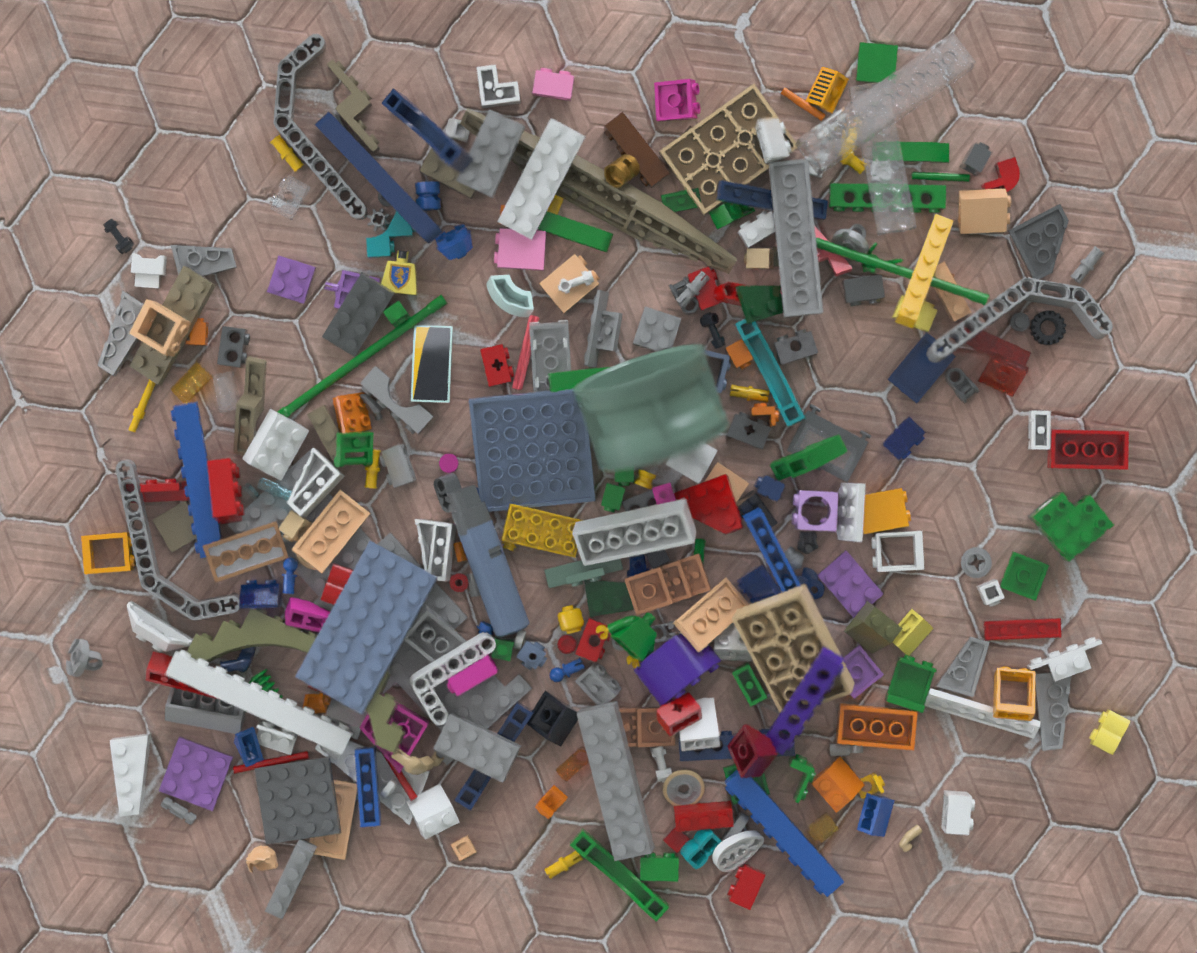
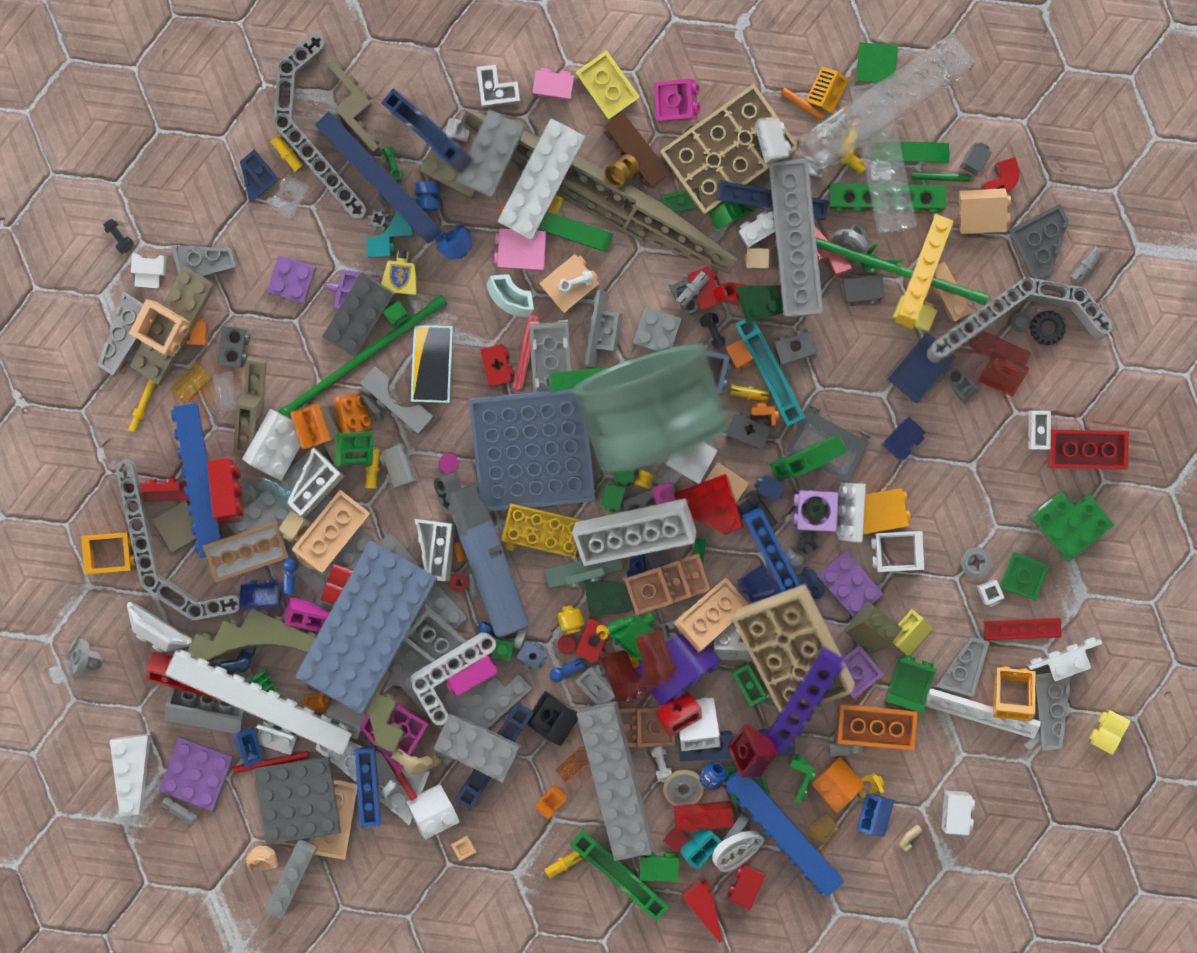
none -> dark blue wing [240,149,280,203]
none -> orange bracket [291,404,330,449]
none -> green bar [382,146,404,183]
none -> light yellow plate [575,50,640,120]
none -> clear red arch [601,629,677,703]
none -> red slope [682,878,722,943]
none -> blue head [699,762,727,790]
none -> green plate [806,498,825,517]

